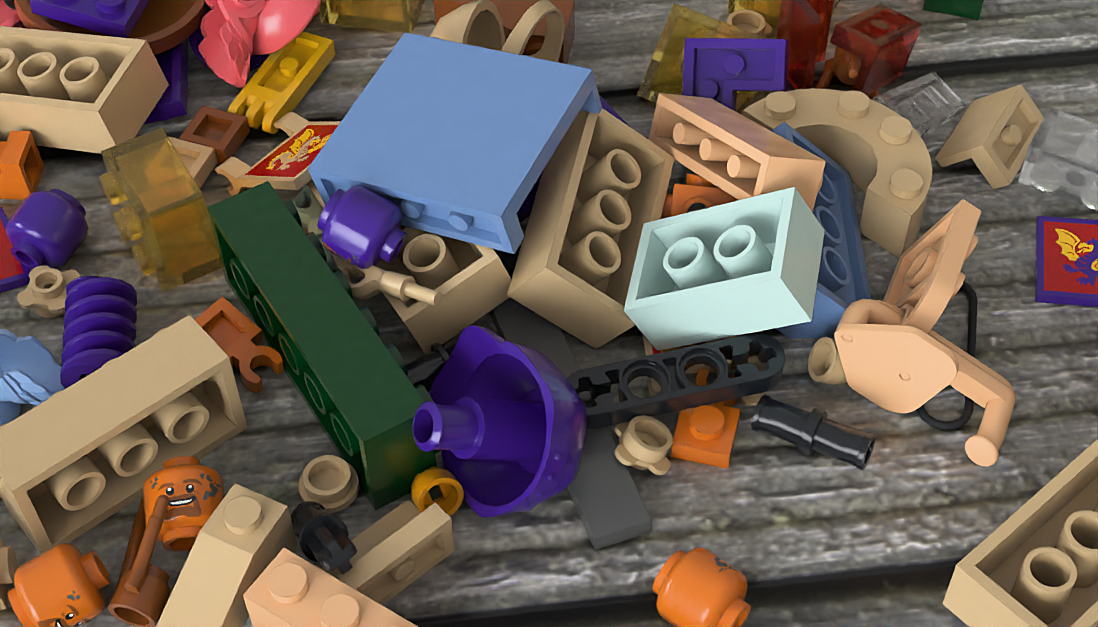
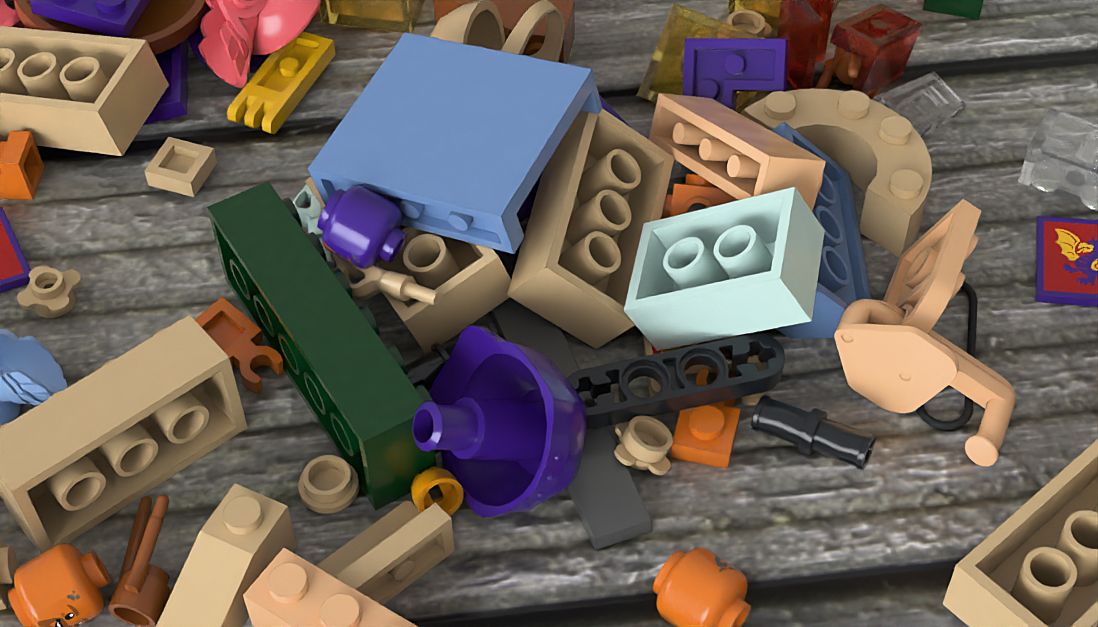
dark purple head [6,189,89,269] -> none
dark purple piece [60,276,137,389] -> none
clear yellow brick [99,128,222,293] -> none
orange head [143,456,225,552] -> none
dark orange plate [178,105,250,163] -> none
flag [215,112,341,196] -> none
black axle [290,501,357,574] -> none
tan hinge [808,337,847,385] -> none
tan panel [935,84,1047,189] -> none

